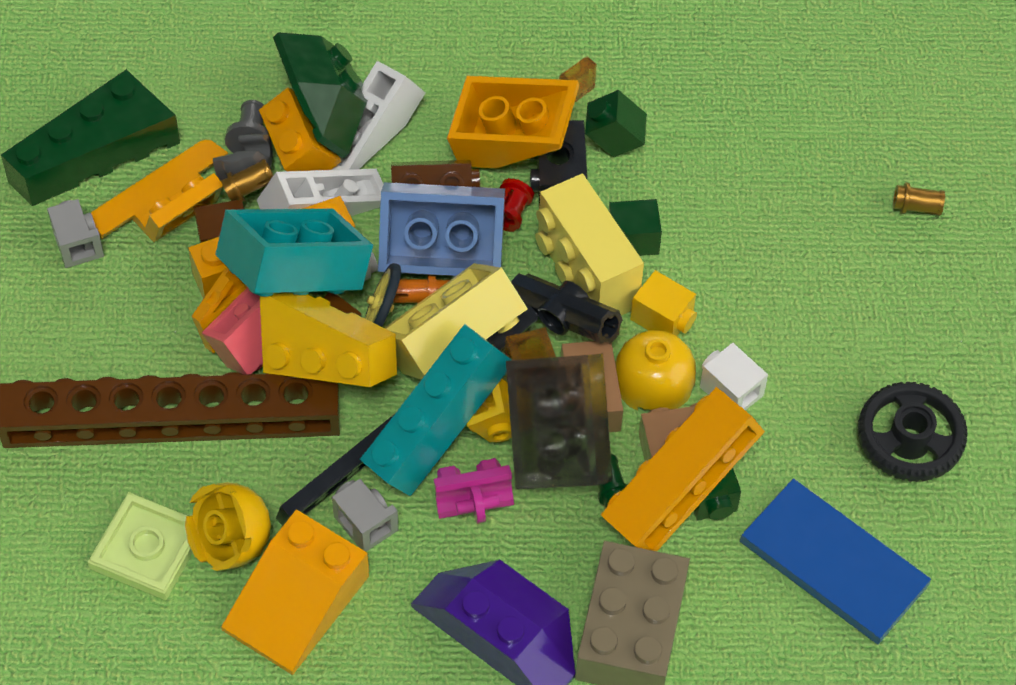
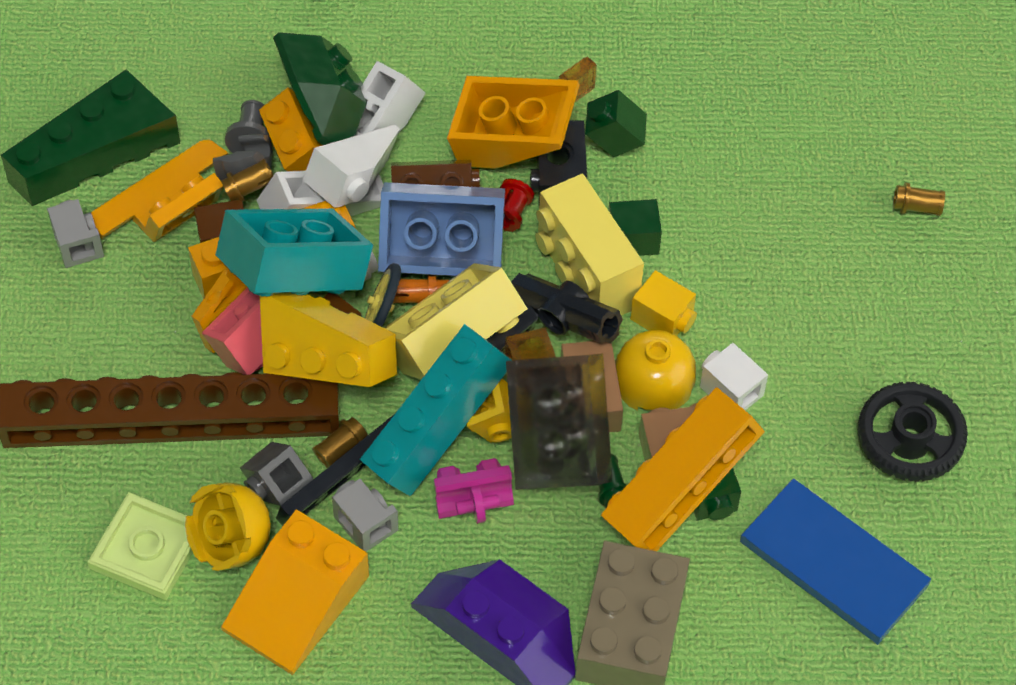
none -> dark grey brick [240,442,313,506]
none -> white slope [302,125,400,208]
none -> pearl gold pin [312,417,368,468]

